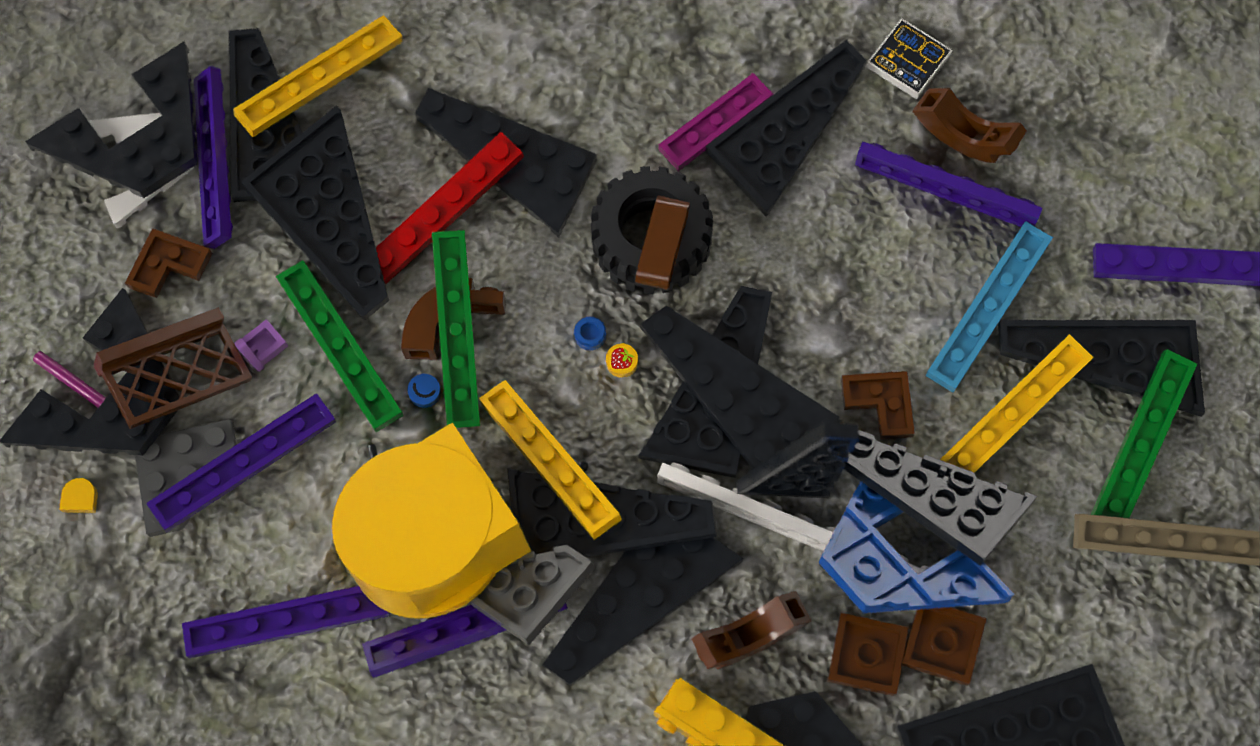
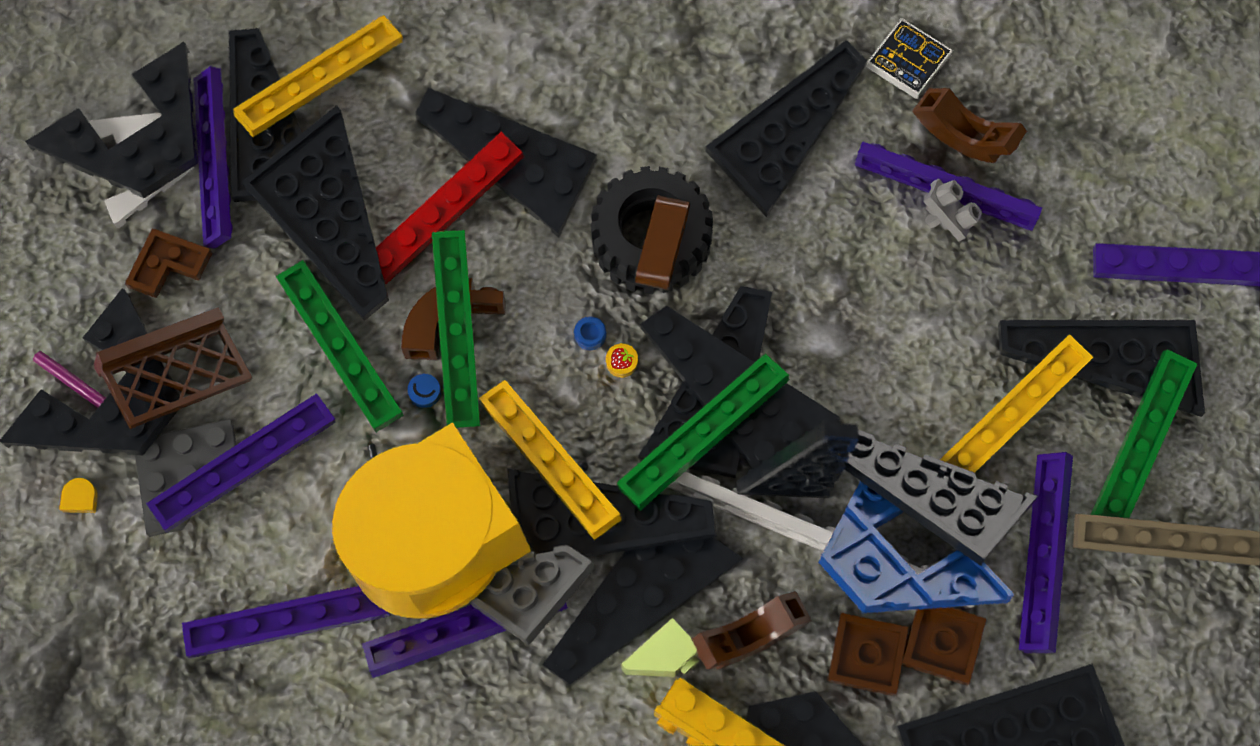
medium lavender tile [234,319,288,372] -> none
magenta plate [658,73,773,172] -> none
reddish brown plate [841,371,915,440] -> none
dark azure plate [925,221,1053,393] -> none
none -> green plate [617,354,789,511]
none -> yellowish green slope [621,618,700,677]
none -> light grey hips [923,178,982,241]
none -> dark purple plate [1019,452,1073,653]

